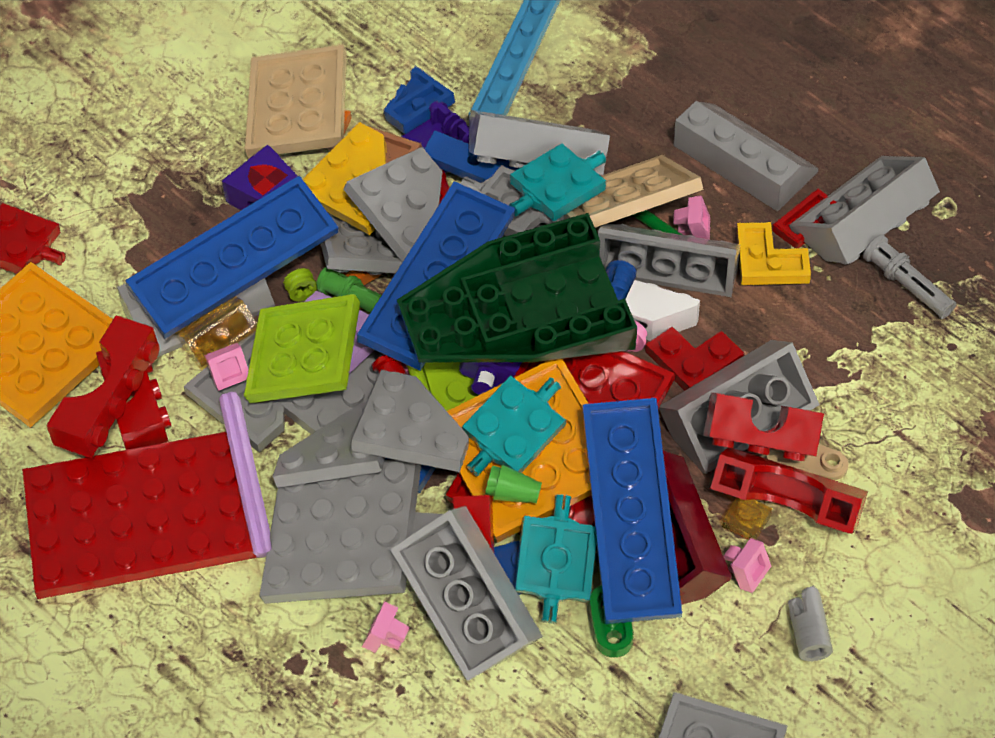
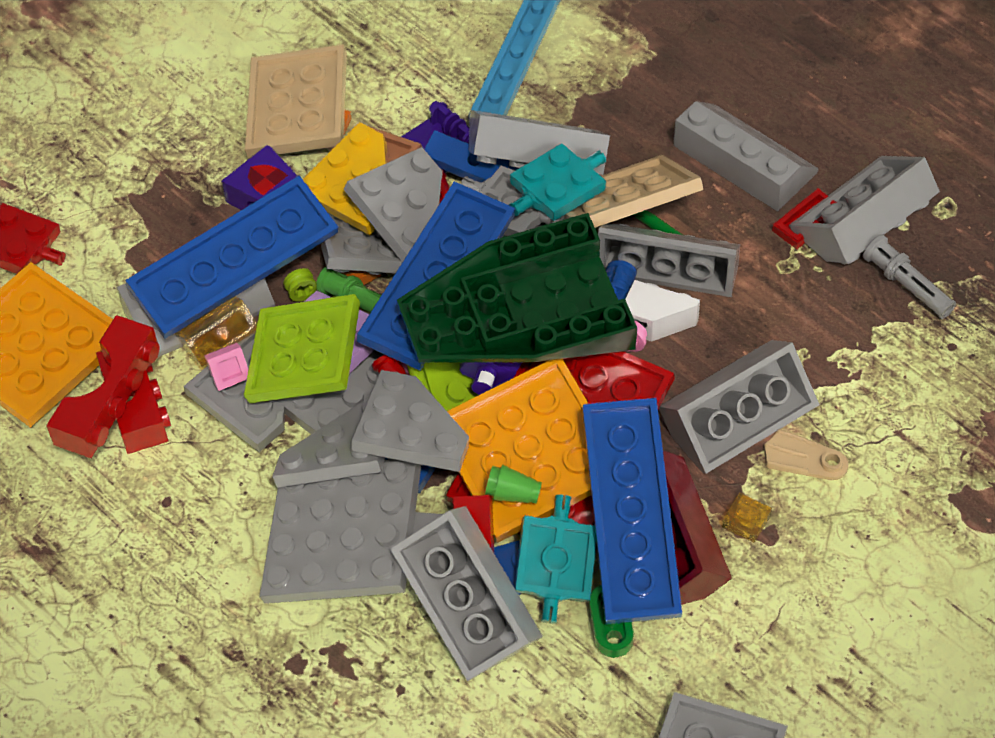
red plate [22,432,257,599] -> none
lavender axle [219,392,272,558] -> none
bright pink tile [362,602,409,653] -> none
blue wing [384,66,455,134] -> none
teal plate [462,375,566,476] -> none
red plate [645,327,745,391] -> none
bright pink tile [673,196,710,240] -> none
red arch [703,392,824,462] -> none
red arch [710,448,868,534] -> none
bright pink tile [724,538,771,593] -> none
yellow plate [736,222,811,285] -> none
light grey hinge [788,585,833,661] -> none

